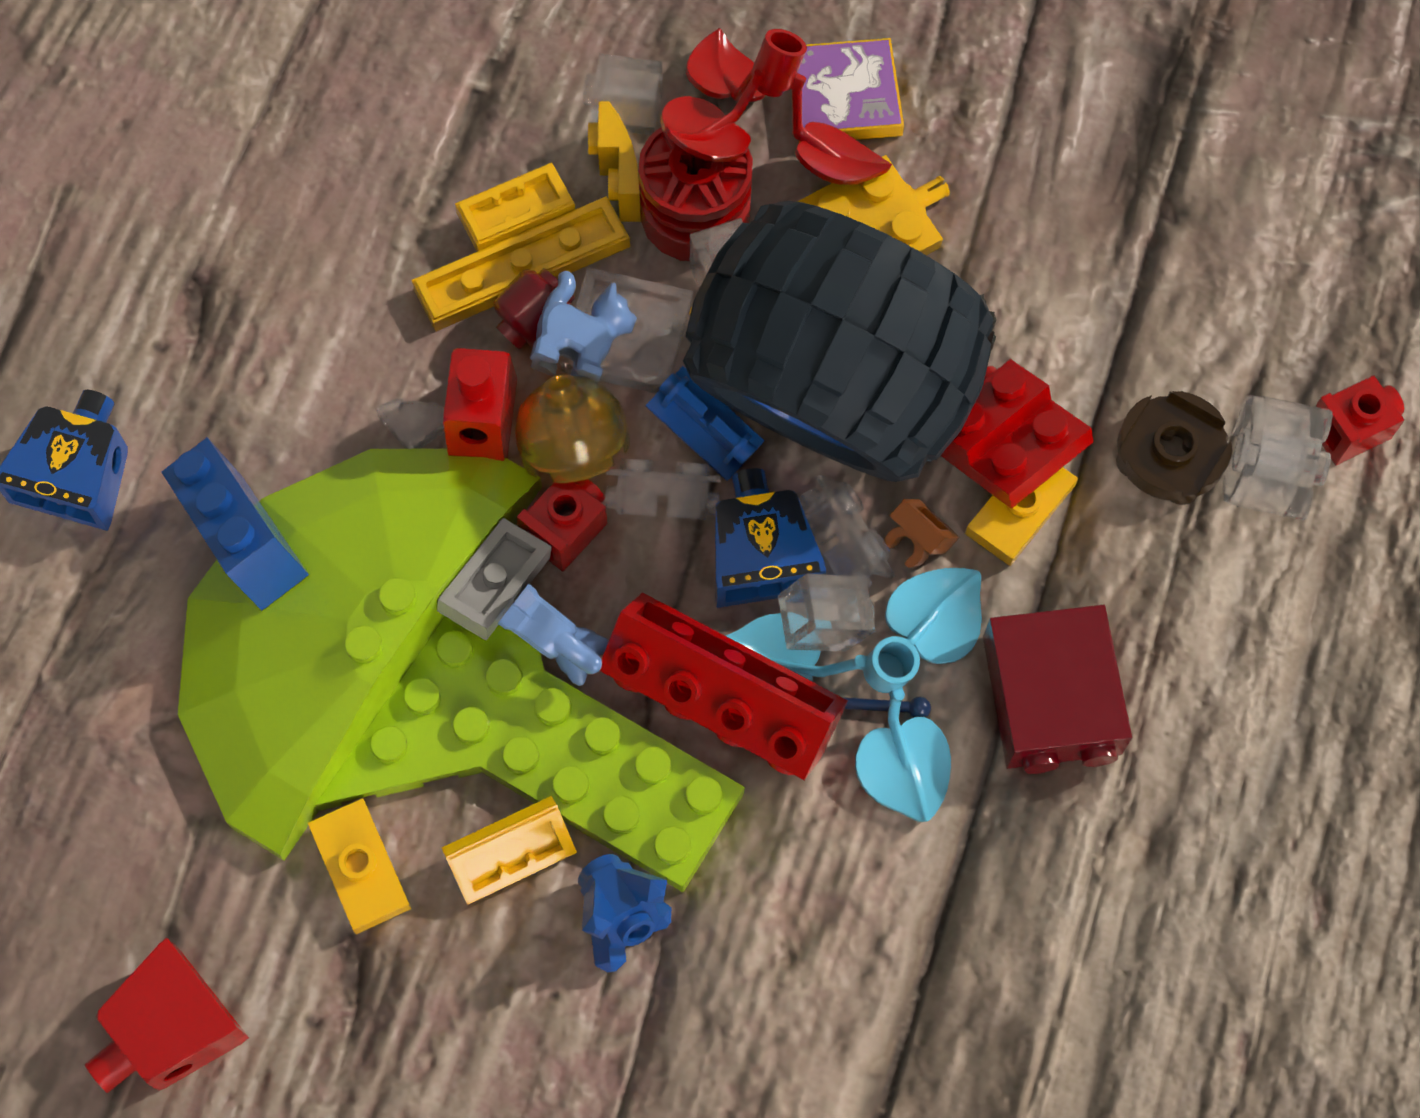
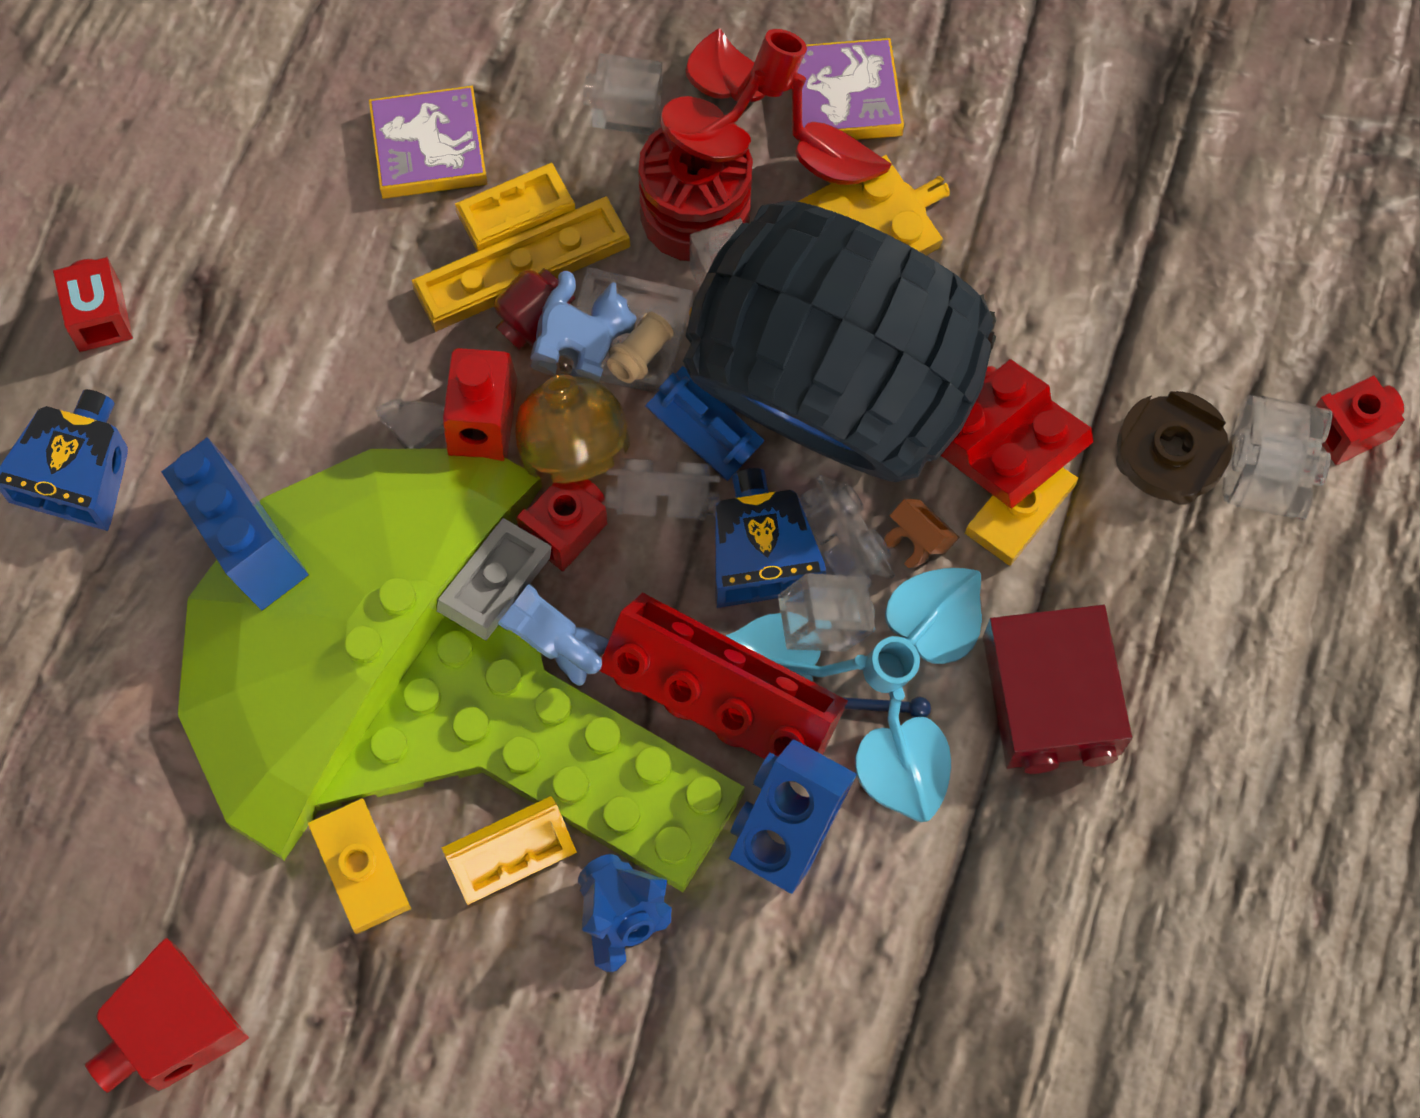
yellow slope [588,101,641,222] -> none
none -> red brick [53,257,133,353]
none -> tile [369,86,488,199]
none -> tan pin [607,312,674,383]
none -> blue brick [728,739,857,894]

